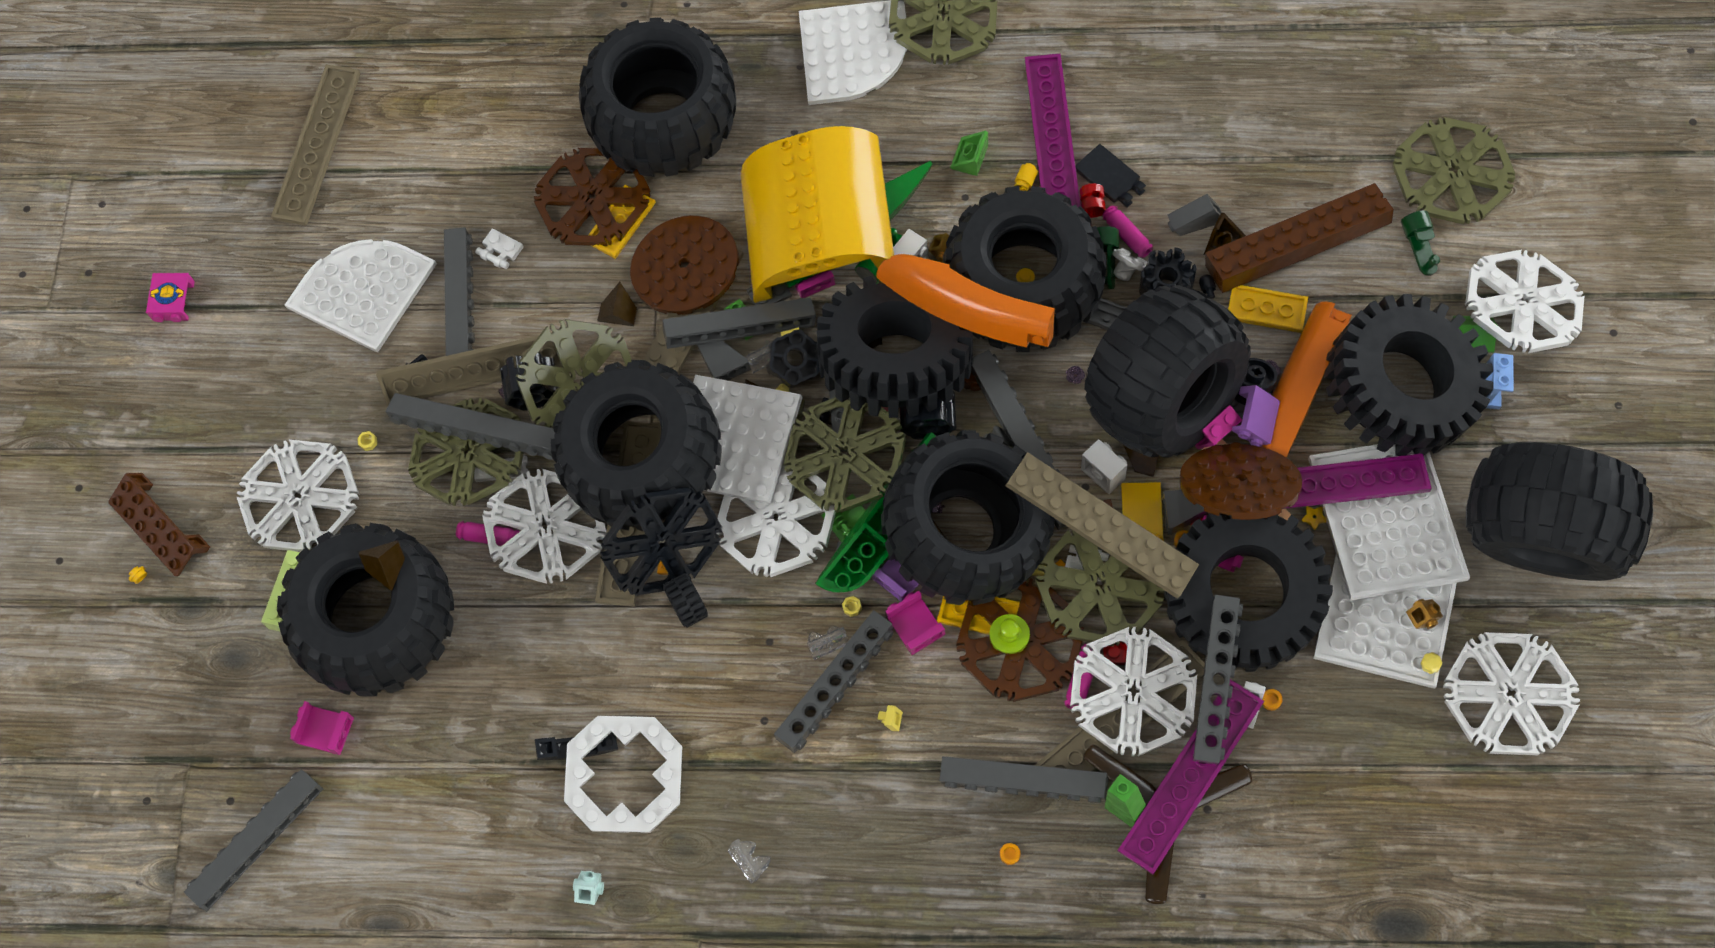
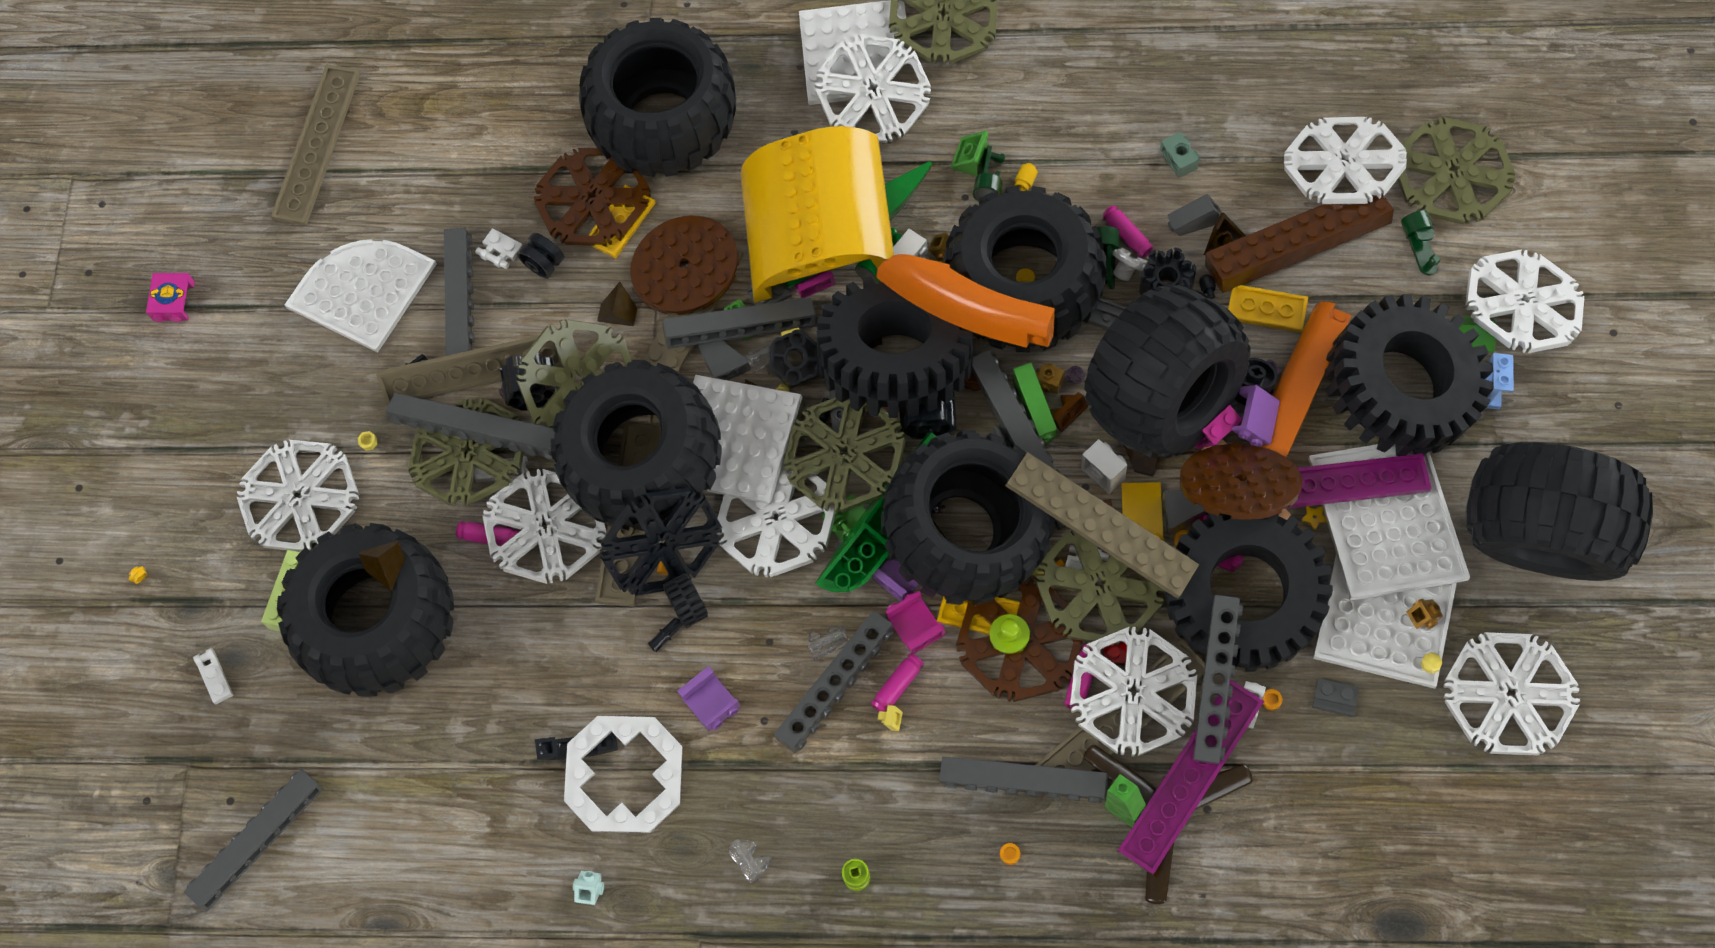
reddish brown bracket [108,473,210,576] -> none
dark pink panel [290,701,354,755] -> none
light yellow tile [842,596,862,617] -> none
magenta plate [1025,53,1081,207] -> none
black tile [1075,144,1146,208] -> none
red wheel [1080,183,1106,218] -> none
none -> white plate [193,648,234,705]
none -> black wheel [517,233,565,279]
none -> black axle [647,617,683,653]
none -> medium lavender panel [677,666,740,732]
none -> white plate [815,34,931,143]
none -> lime wheel [842,859,870,891]
none -> dark pink axle [871,653,924,712]
none -> dark green piece [973,145,1005,202]
none -> bright green slope [1013,362,1057,443]
none -> pearl gold brick [1035,363,1064,394]
none -> reddish brown tile [1050,392,1088,432]
none -> sand green brick [1160,132,1200,178]
none -> white plate [1284,117,1407,204]
none -> dark grey plate [1312,678,1359,717]

